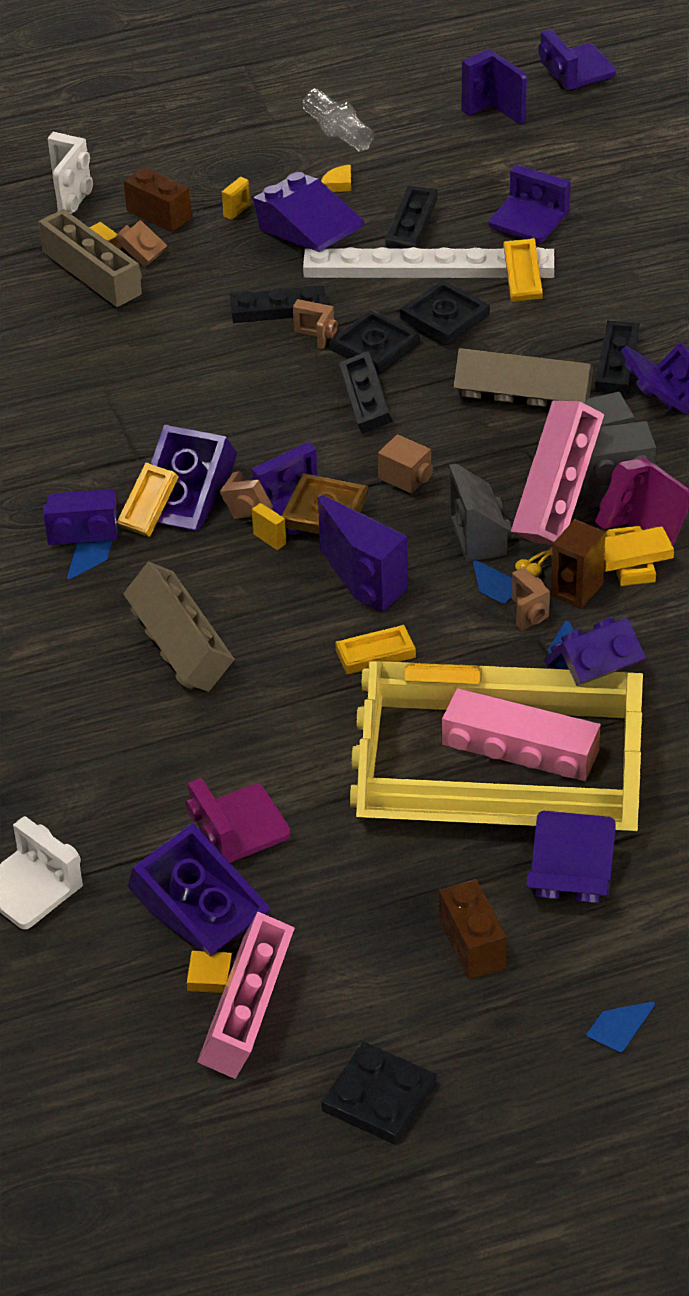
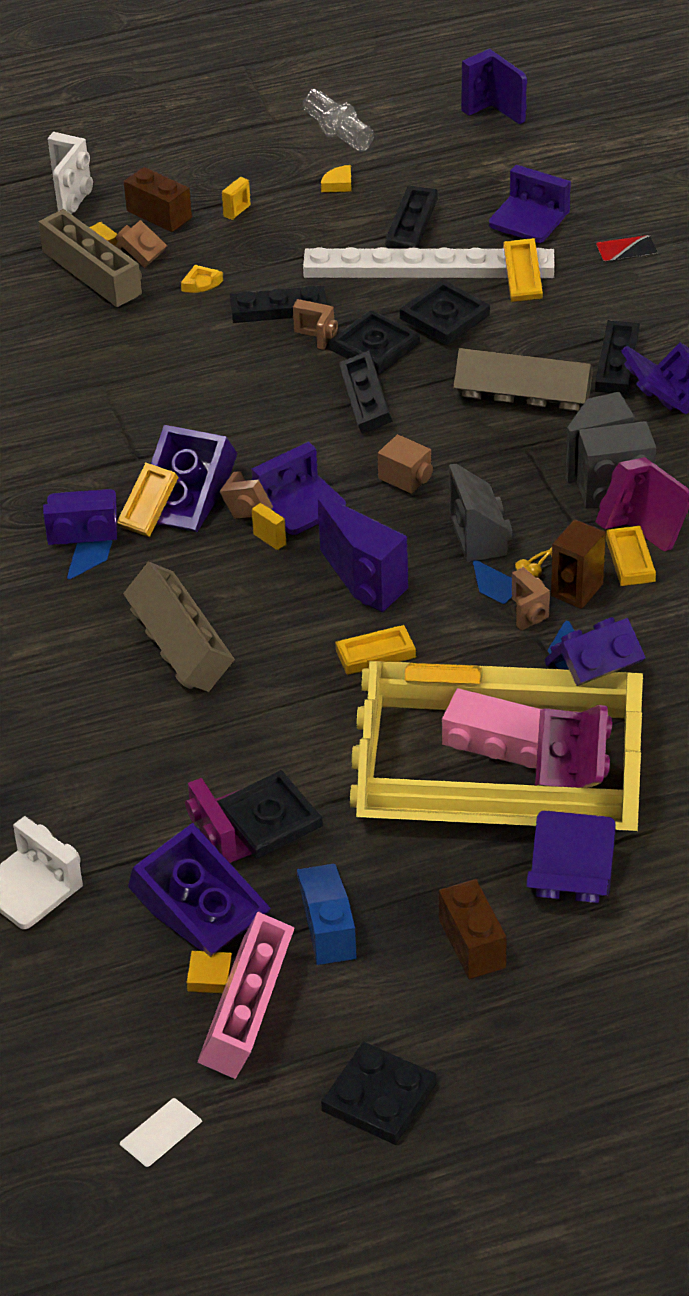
dark purple slope [253,172,365,252] -> none
pearl gold tile [281,473,368,534] -> none
bright pink brick [511,400,604,545] -> none
dark purple bracket [538,29,616,90] -> none
blue sticker [586,1002,655,1052] -> none
yellow tile [604,526,674,572] -> none
none -> white sticker [120,1098,202,1167]
none -> yellow tile [181,265,223,293]
none -> black tile [217,770,323,859]
none -> blue slope [297,864,356,965]
none -> magenta bracket [535,705,612,788]
none -> sticker [596,235,657,261]

